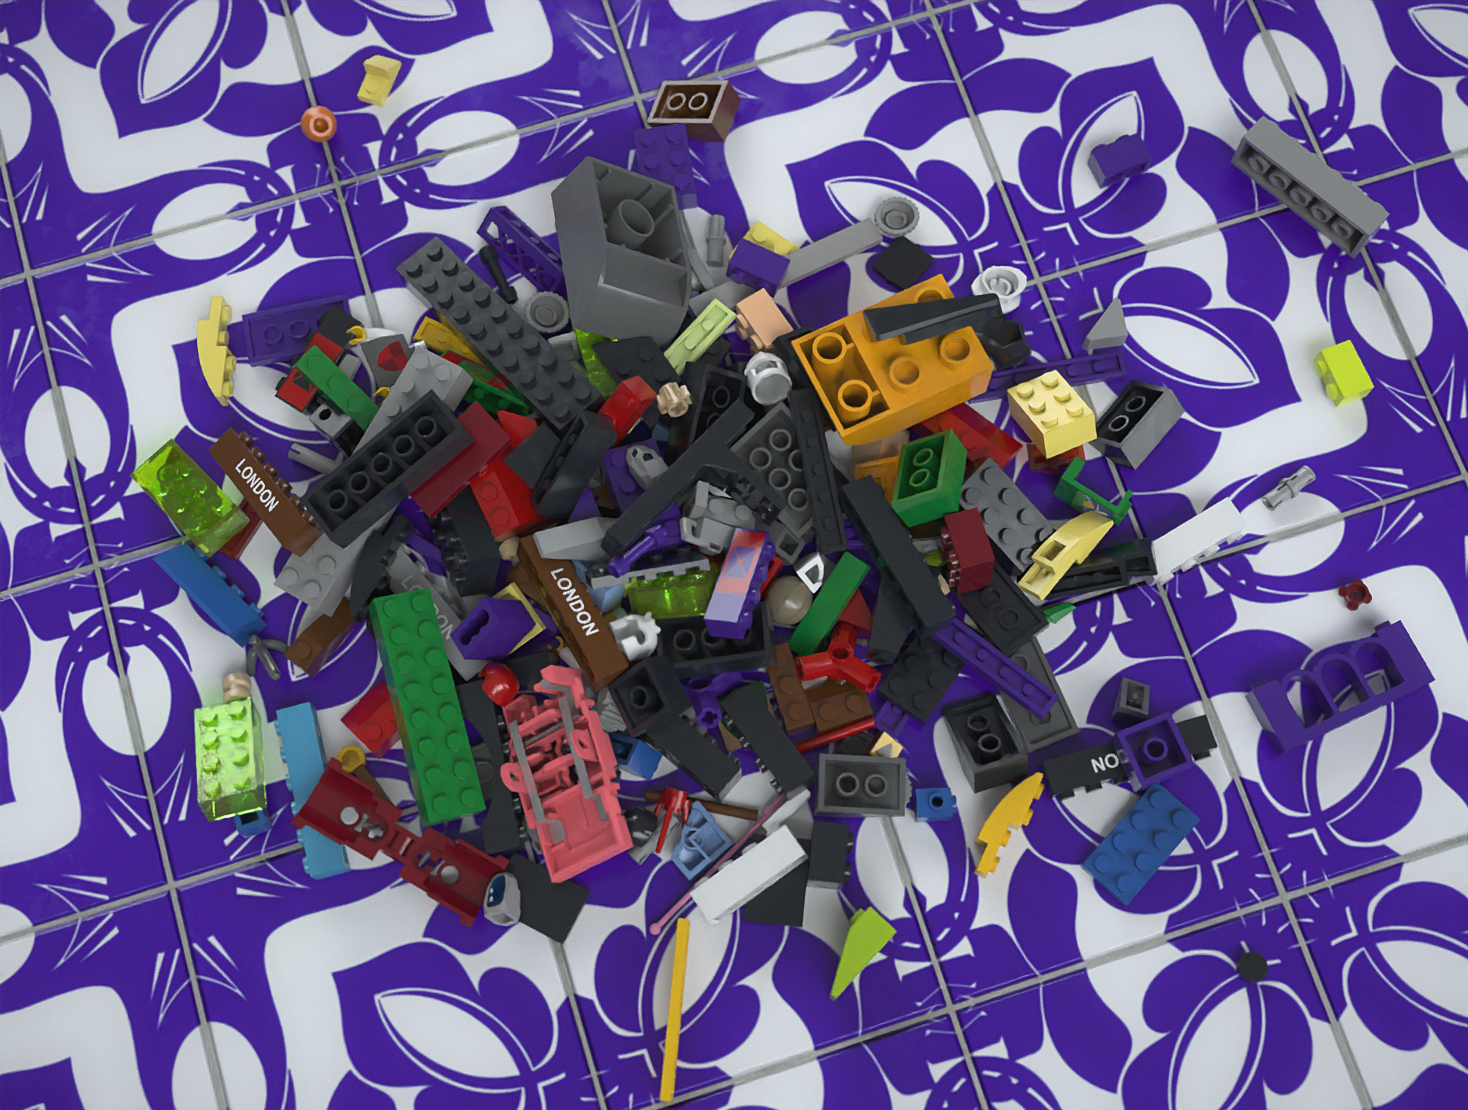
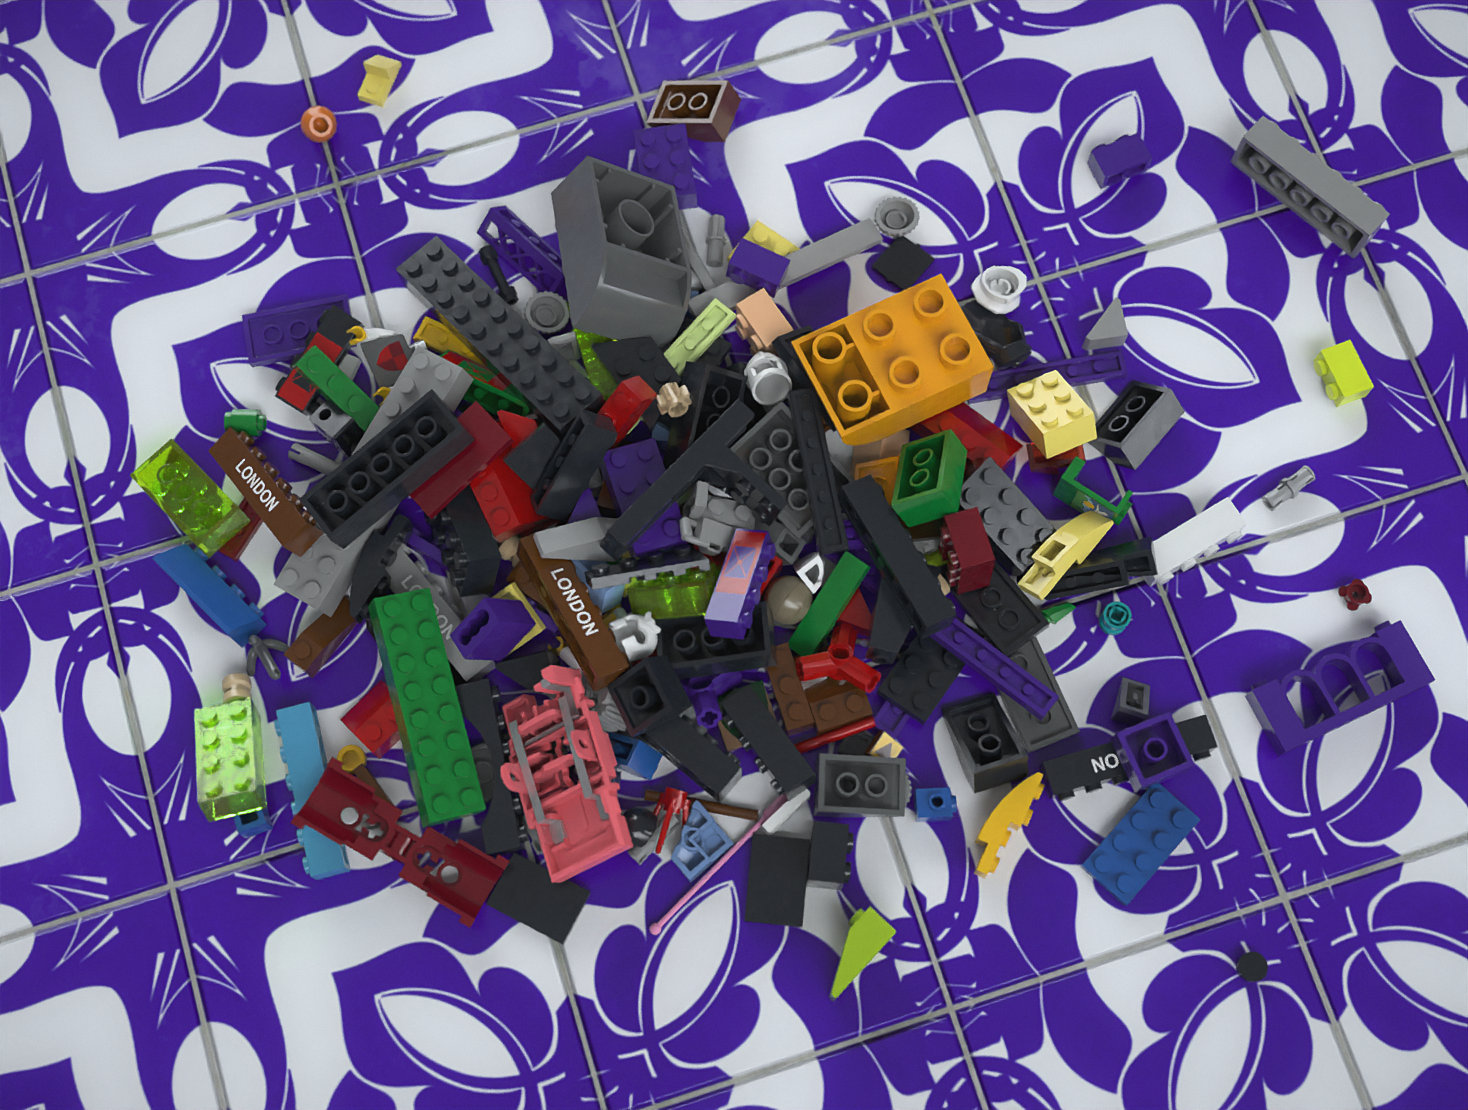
light yellow slope [197,296,237,406] -> none
red hair [478,662,519,707] -> none
light grey rock [484,872,521,926] -> none
dark purple bar [607,524,668,578] -> none
light grey rock [626,445,668,490] -> none
yellow tile [660,918,690,1102] -> none
white brick [690,825,809,925] -> none
black wedge [863,293,1003,345] -> none
none -> green brick [224,409,267,436]
none -> teal wheel [1098,602,1132,635]

